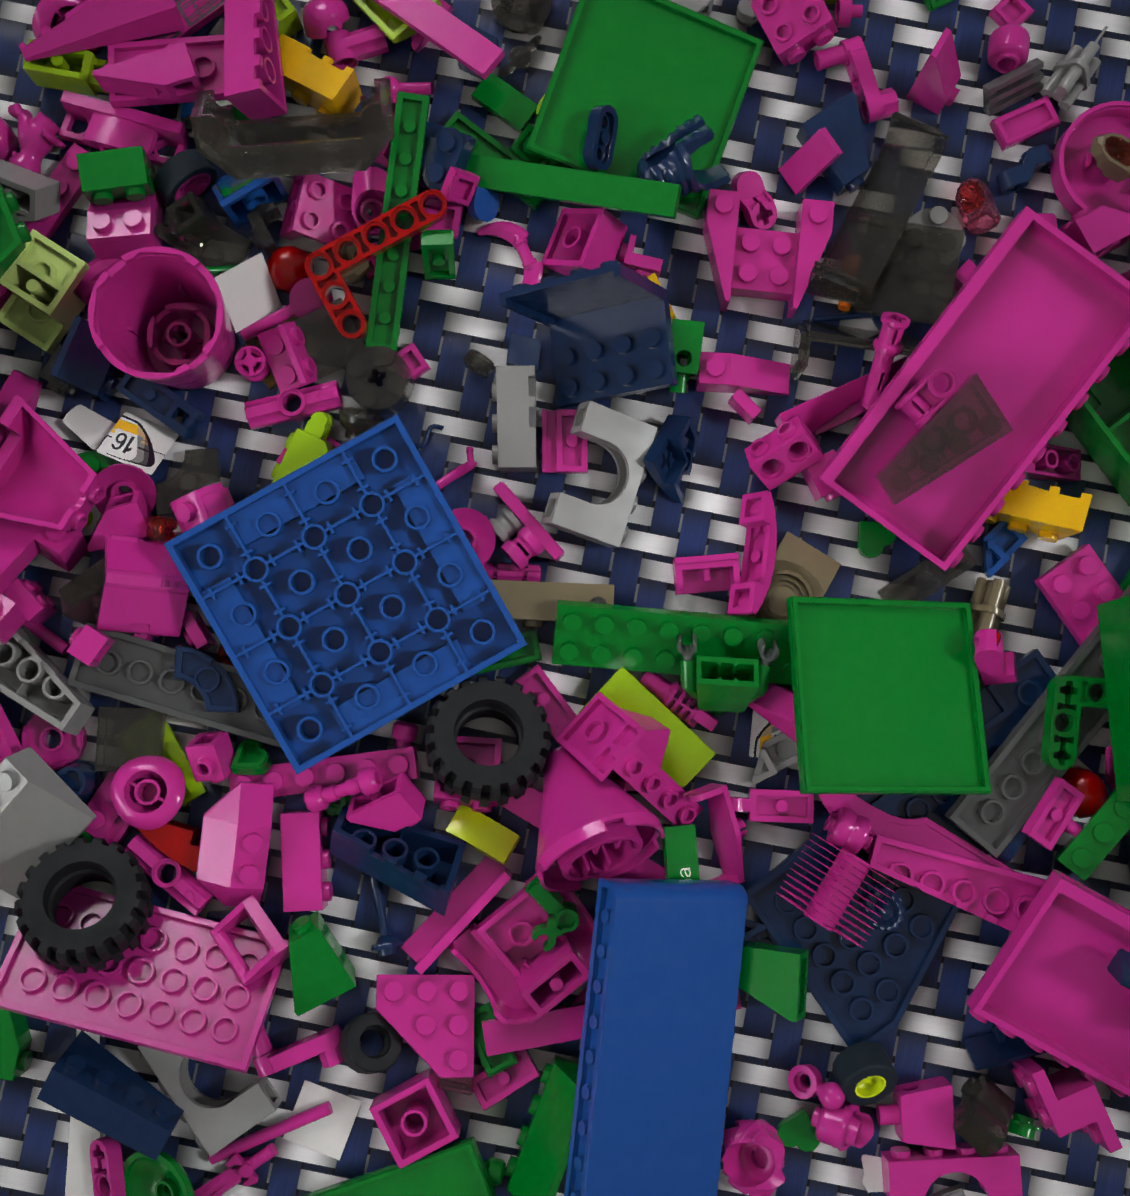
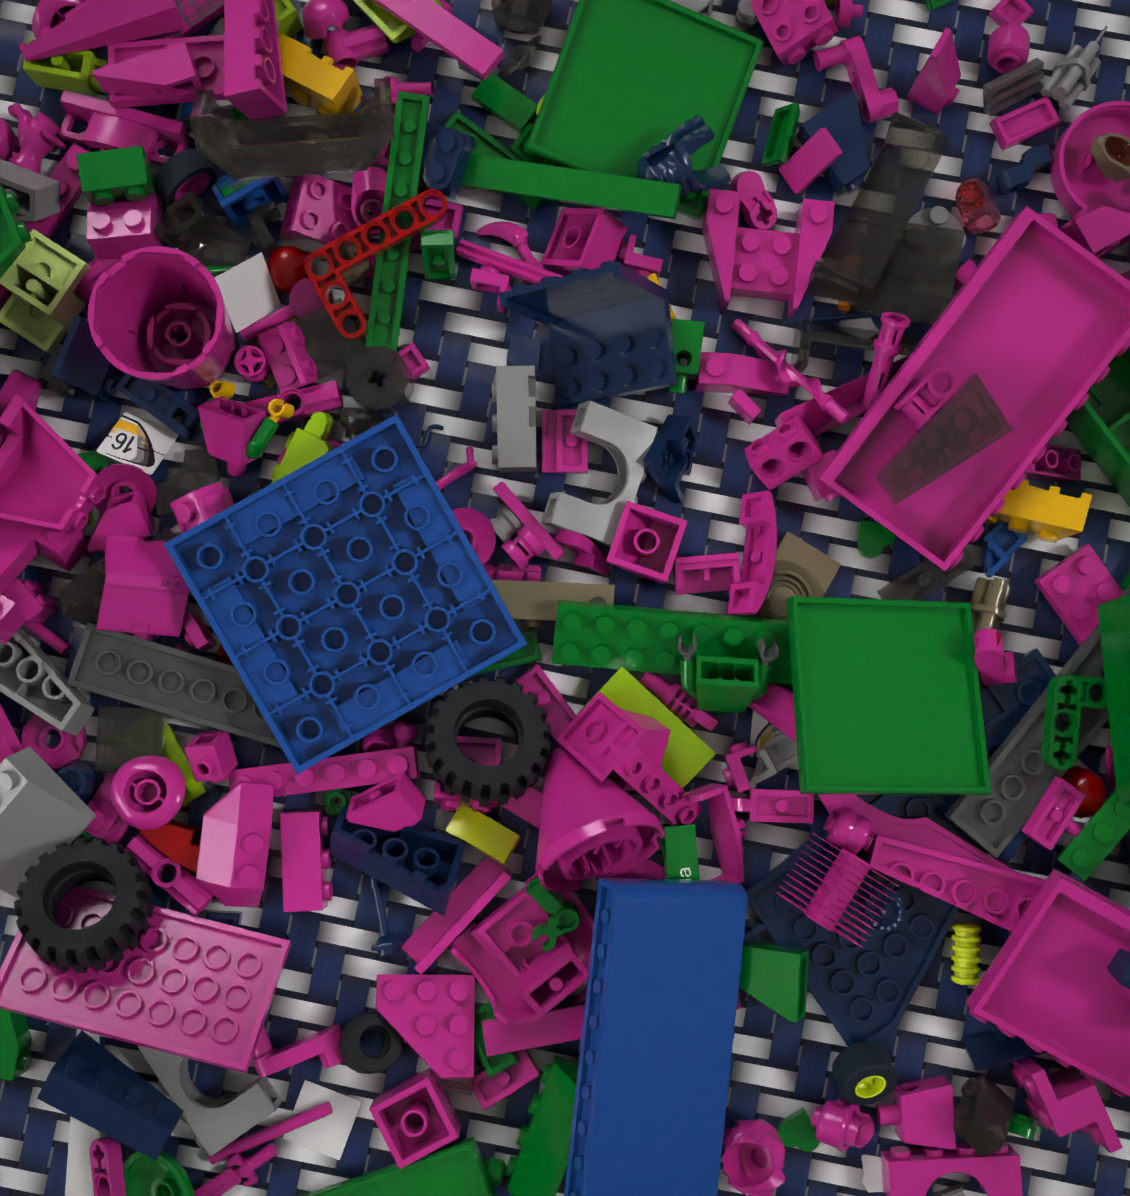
white sticker [62,404,116,450] -> none
dark pink plate [66,624,116,667] -> none
clear red bush [146,516,178,542] -> none
dark blue tile [174,646,240,713] -> none
dark pink tile [210,895,290,986] -> none
green tile [230,738,272,775] -> none
green slope [289,911,356,1017] -> none
dark pink piece [304,767,383,813] -> none
dark pink tile [440,166,480,207] -> none
clear smoke tile [463,349,495,378] -> none
blue tile [467,186,501,222] -> none
dark blue plate [582,105,618,171] -> none
dark pink plate [788,1064,845,1109] -> none
none -> dark pink torso [198,380,294,476]
none -> dark pink tile [362,725,394,752]
none -> dark pink axle [456,239,565,284]
none -> dark pink bracket [470,266,511,313]
none -> dark pink slope [554,529,610,576]
none -> dark pink slope [606,501,688,585]
none -> dark pink bracket [722,741,757,793]
none -> dark pink piece [731,318,851,424]
none -> green tile [761,102,801,168]
none -> neon yellow piece [951,922,982,985]

